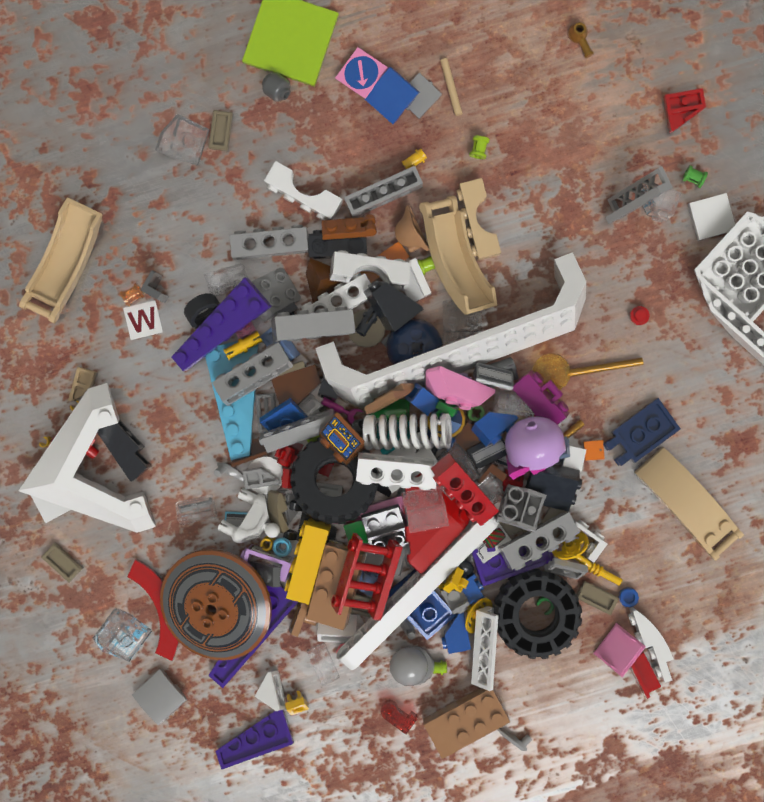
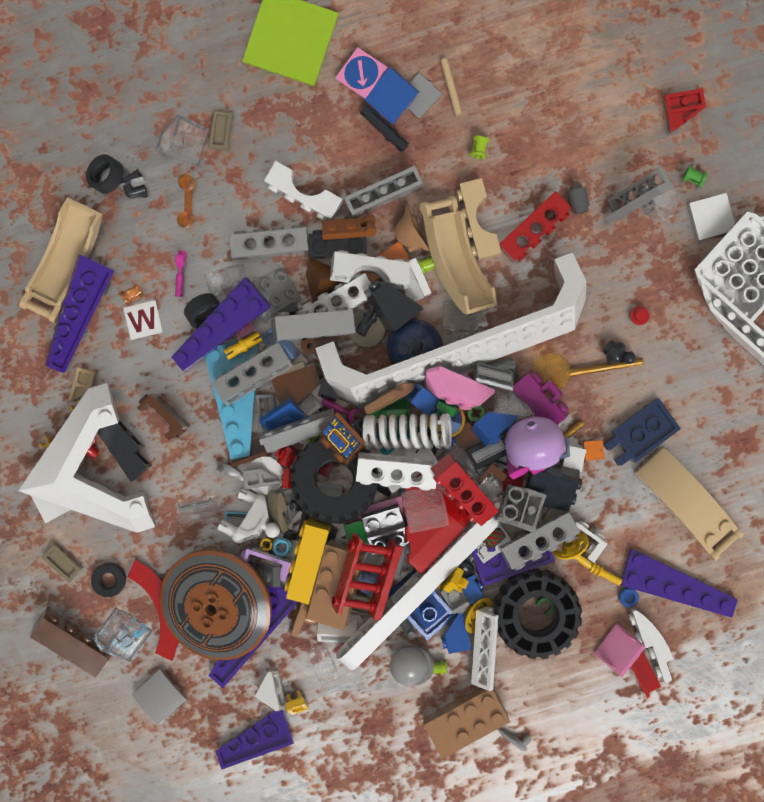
dark grey panel [141,270,168,303] -> none
dark grey head [262,72,291,102] -> none
clear red leg [381,700,418,735] -> none
yellow pin [402,149,427,169] -> none
light grey tile [544,558,588,580] -> none
pearl gold bar [568,22,594,59] -> none
dark tan tile [577,581,619,615] -> none
none -> reddish brown wedge [30,606,110,678]
none -> dark purple wing [45,254,114,373]
none -> black tyre [86,154,124,194]
none -> black tyre [91,563,126,597]
none -> black piece [121,169,148,198]
none -> reddish brown panel [137,394,190,441]
none -> dark pink piece [175,250,186,297]
none -> clear orange bar [177,174,196,228]
none -> reddish brown leg [301,336,340,355]
none -> black pin [360,104,409,153]
none -> red brick [499,191,571,263]
none -> dark grey brick [567,185,590,215]
none -> black animal [603,340,636,365]
none -> dark purple wing [620,548,738,618]

